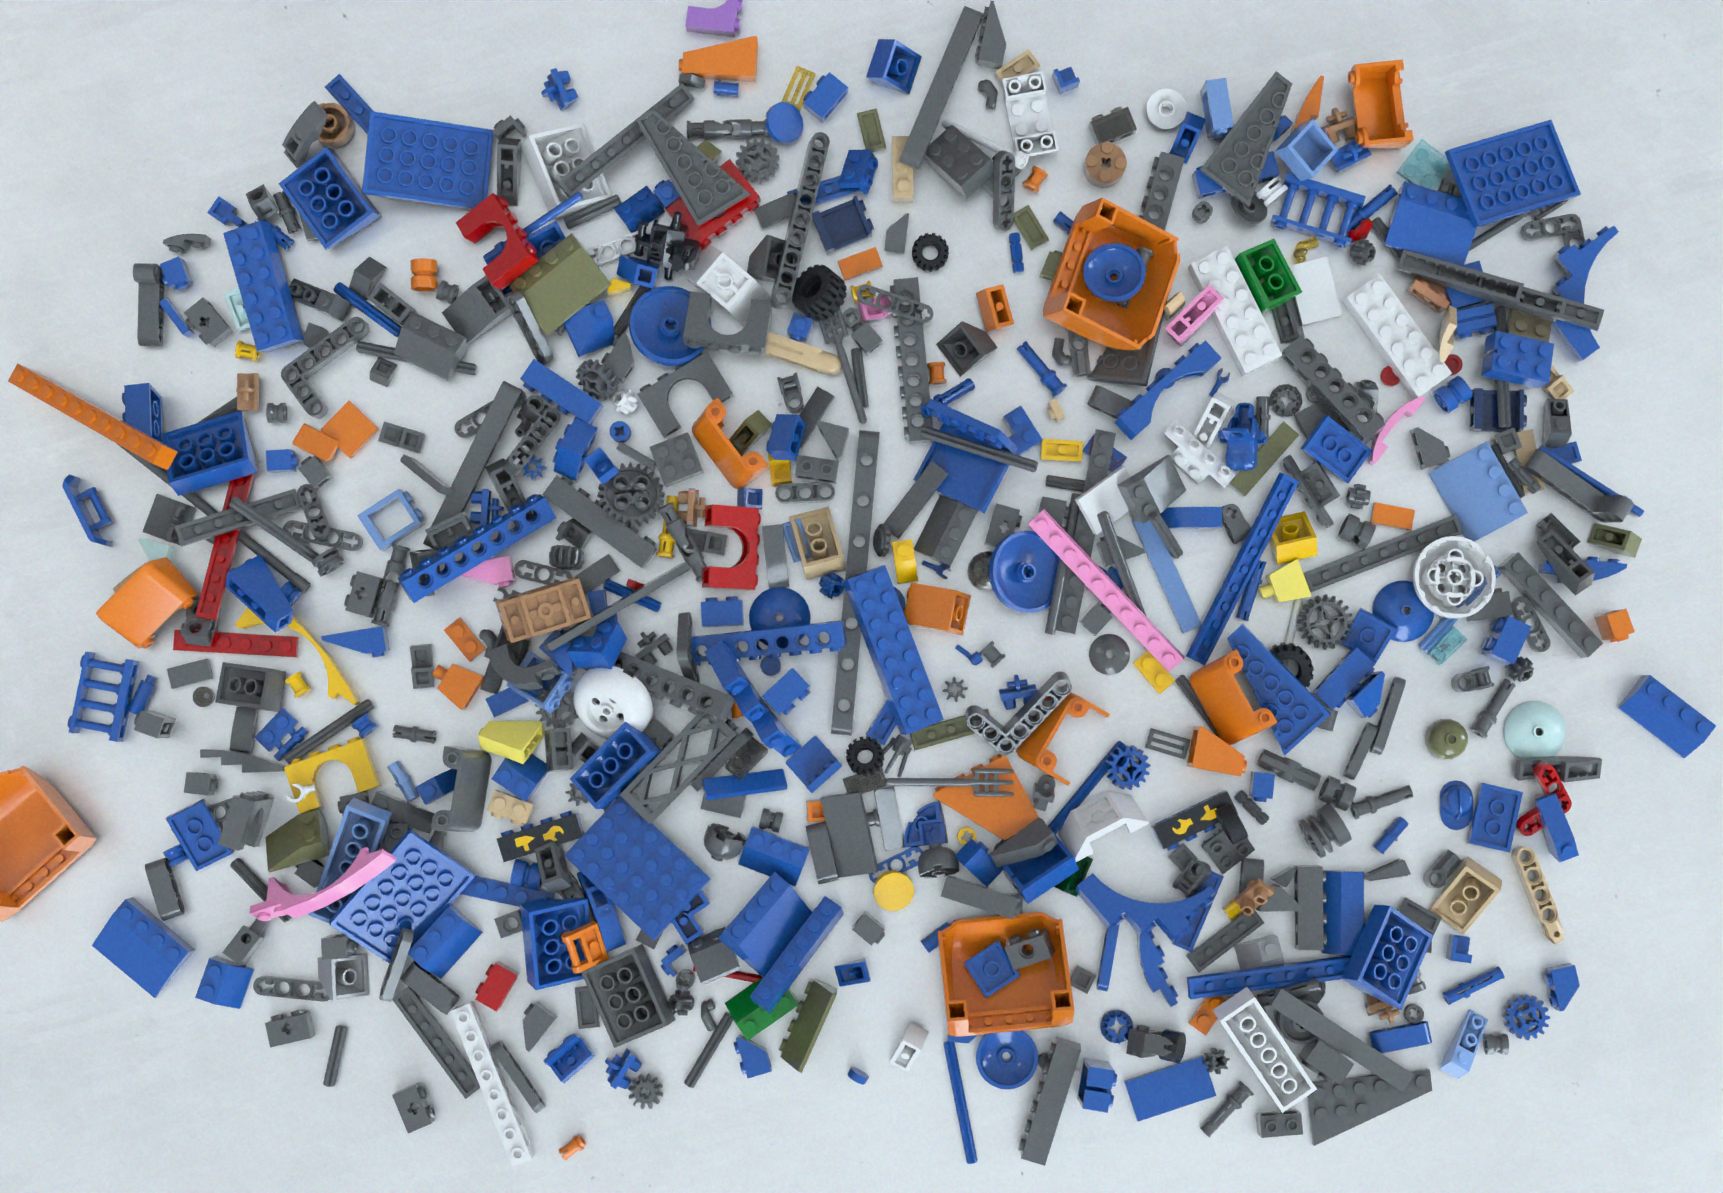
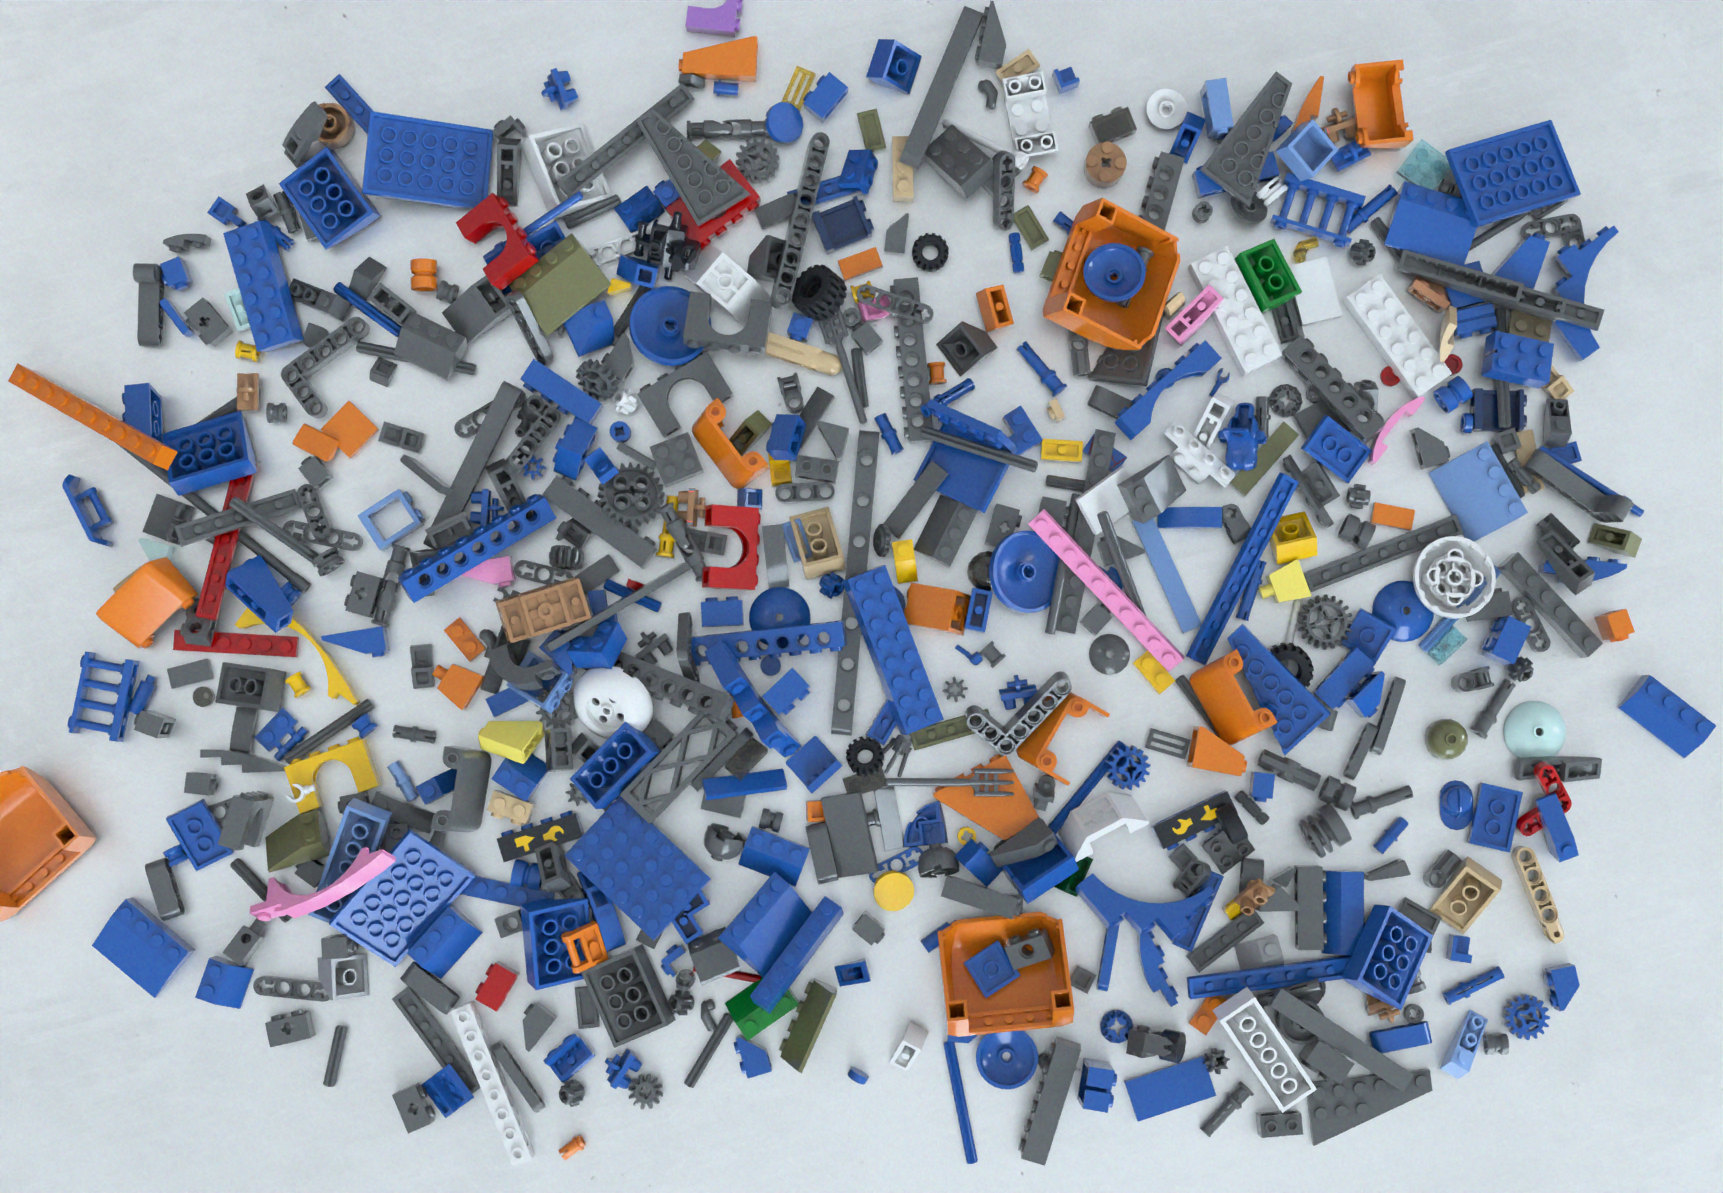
blue brick [266,449,299,473] -> none
beam [379,928,414,1002] -> none
blue hand [922,560,951,579] -> none
dark grey arm [1052,338,1071,366] -> none
dark grey axle [1149,512,1183,559] -> none
red tile [1347,219,1373,242] -> none
none -> blue slope [421,1064,474,1118]
none -> dark grey gear [559,1080,585,1107]
none -> blue pin [874,413,904,455]
none -> blue brick [964,588,993,633]
none -> blue tile [1460,413,1473,434]
none -> blue slope [1492,233,1550,289]

